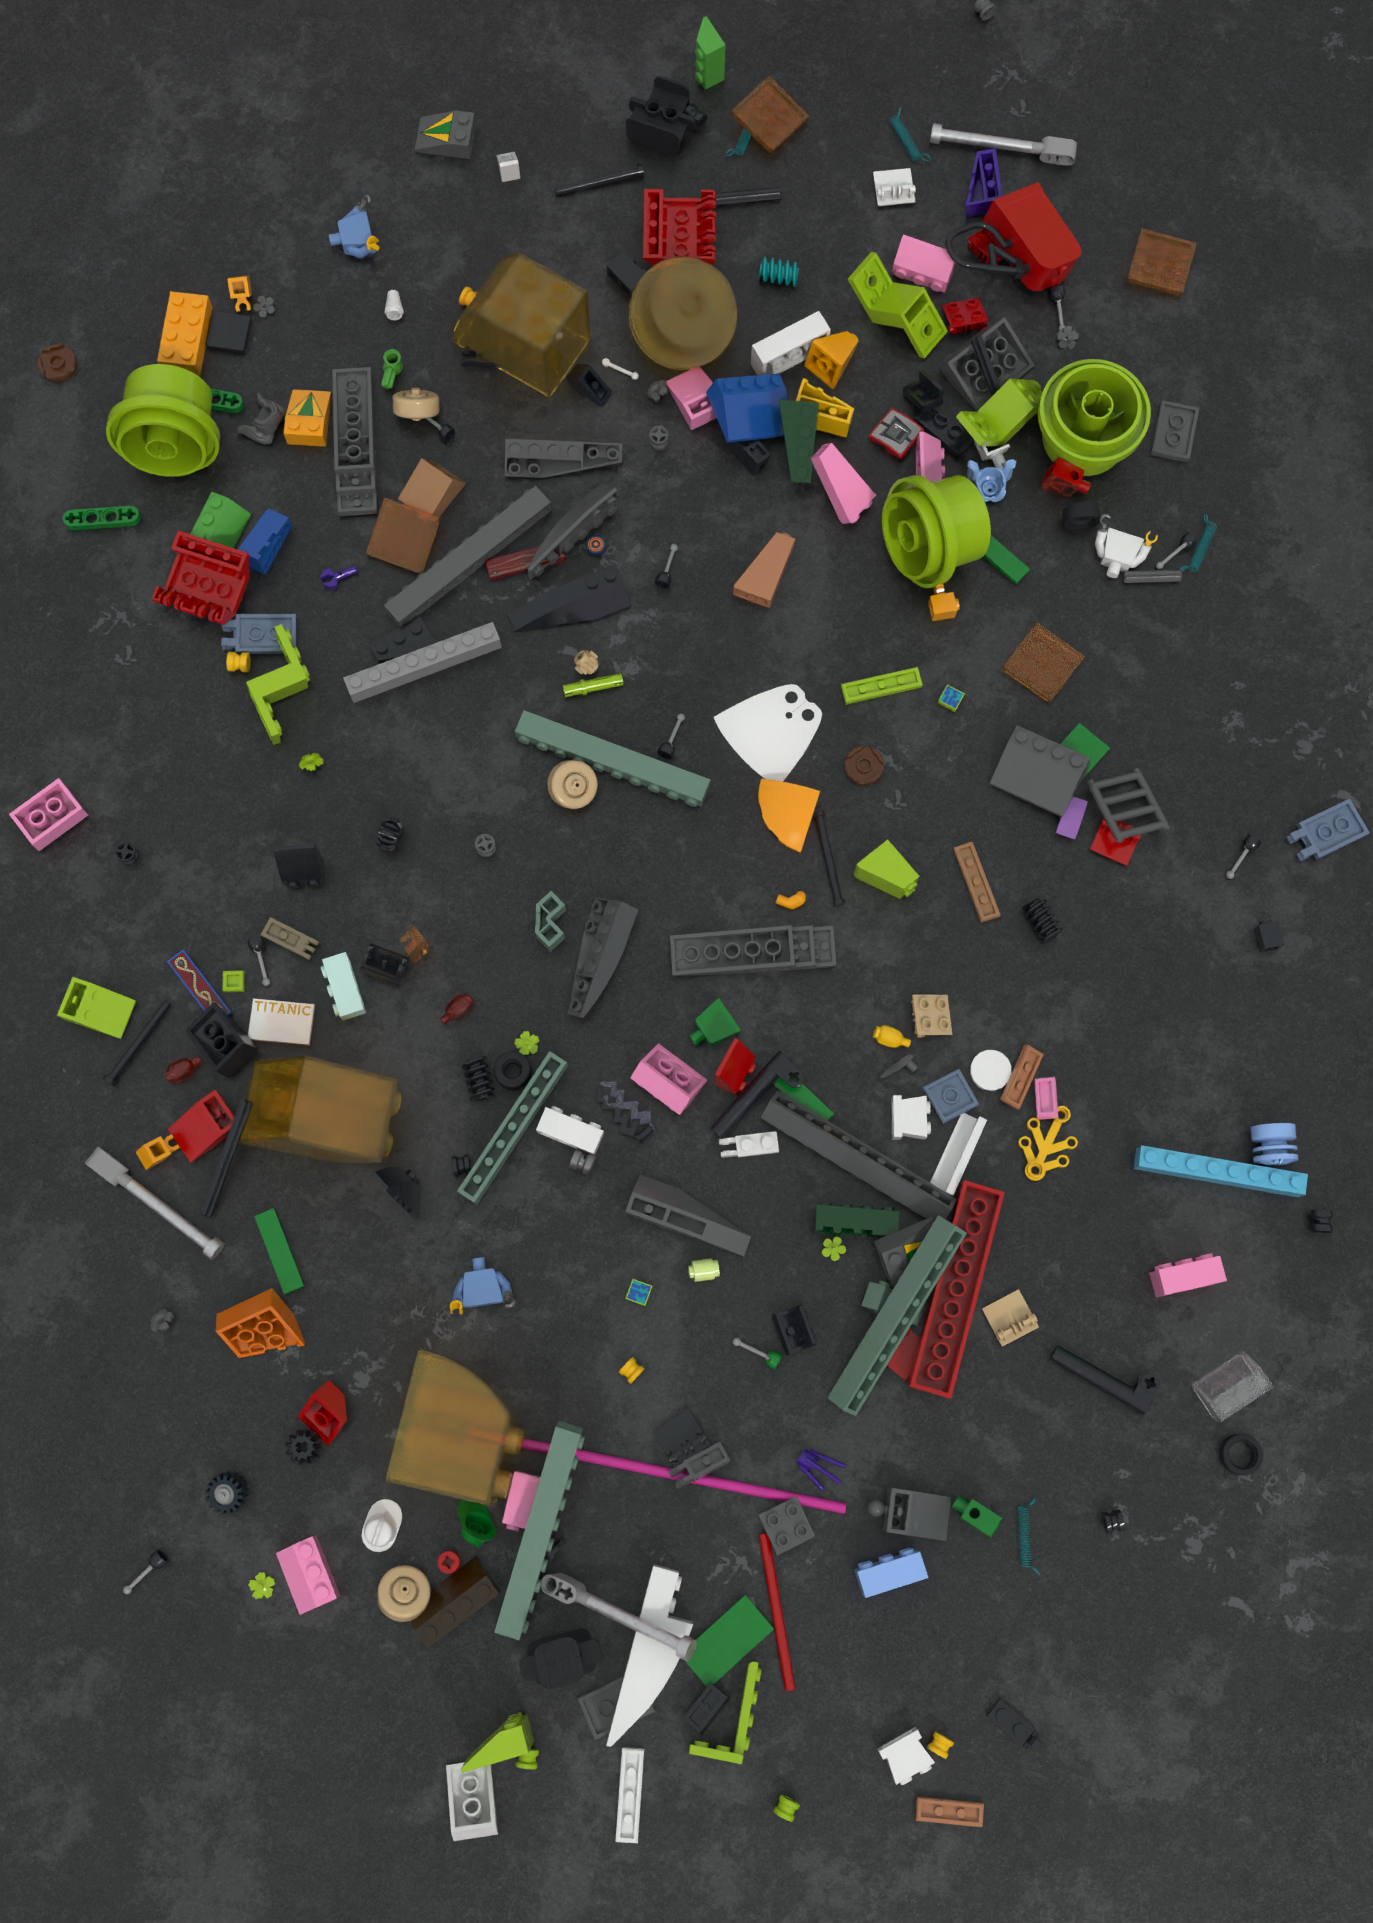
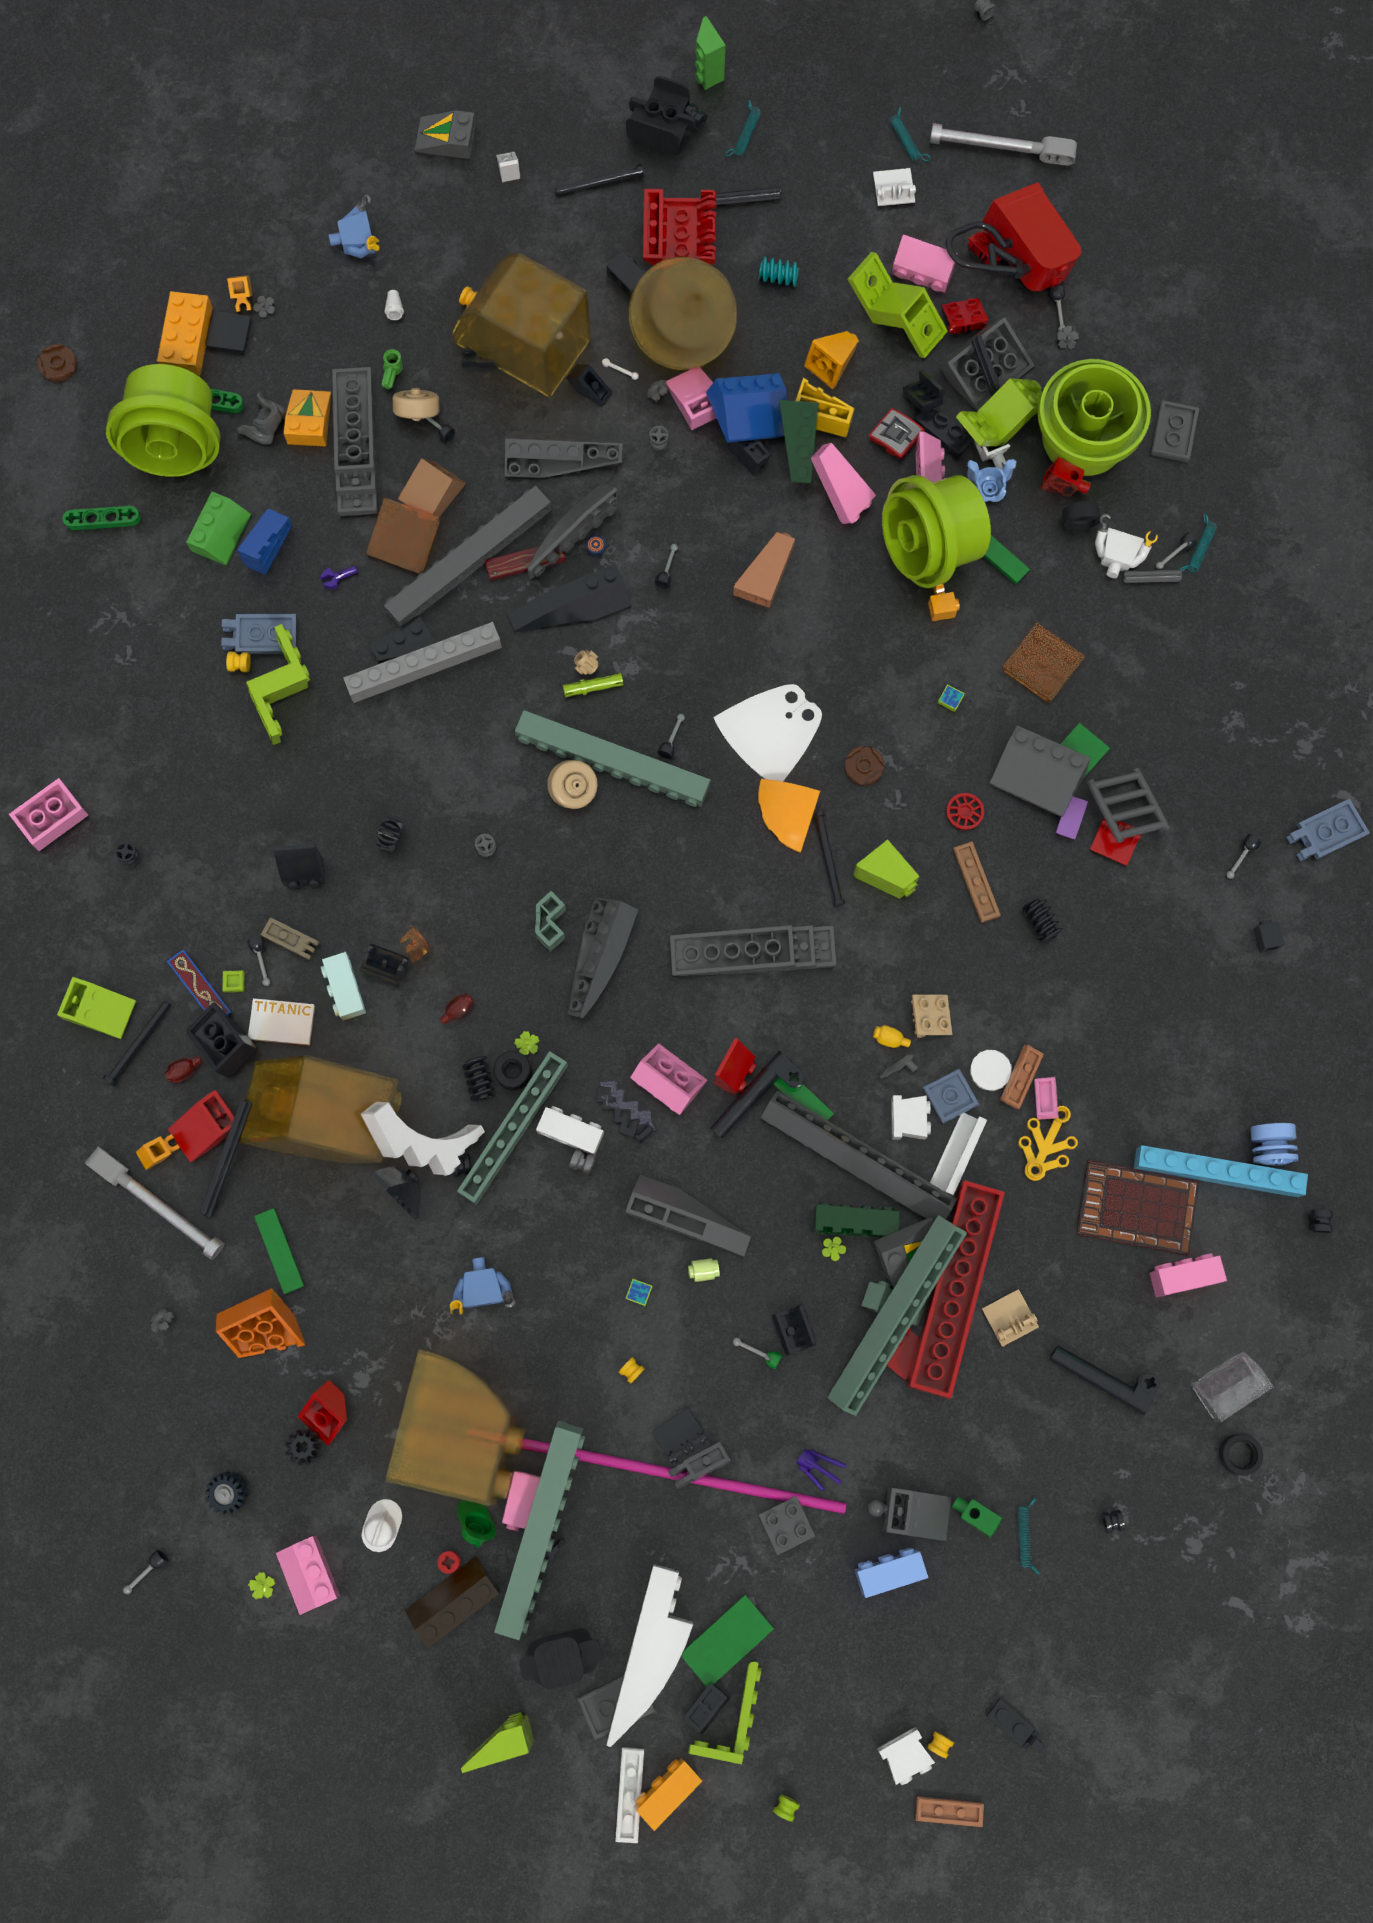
red slope [153,531,249,625] -> none
lime plant [299,753,324,771] -> none
tan wheel [377,1565,431,1622] -> none
white slope [446,1762,498,1841] -> none
lime wheel [515,1748,539,1769] -> none
flat silver piece [541,1572,697,1661] -> none
green torso [689,998,741,1047] -> none
white hinge [719,1131,779,1158] -> none
clear orange plate [731,76,809,154] -> none
white brick [751,311,831,375] -> none
red piece [758,1533,795,1691] -> none
light orange arm [776,891,806,910] -> none
lime tile [841,667,923,705] -> none
dark purple wedge [965,148,1003,218] -> none
clear orange plate [1127,228,1197,296] -> none
none -> white arch [361,1102,485,1176]
none -> light orange brick [633,1758,702,1831]
none -> red wheel [946,793,984,830]
none -> piece [1077,1160,1199,1255]

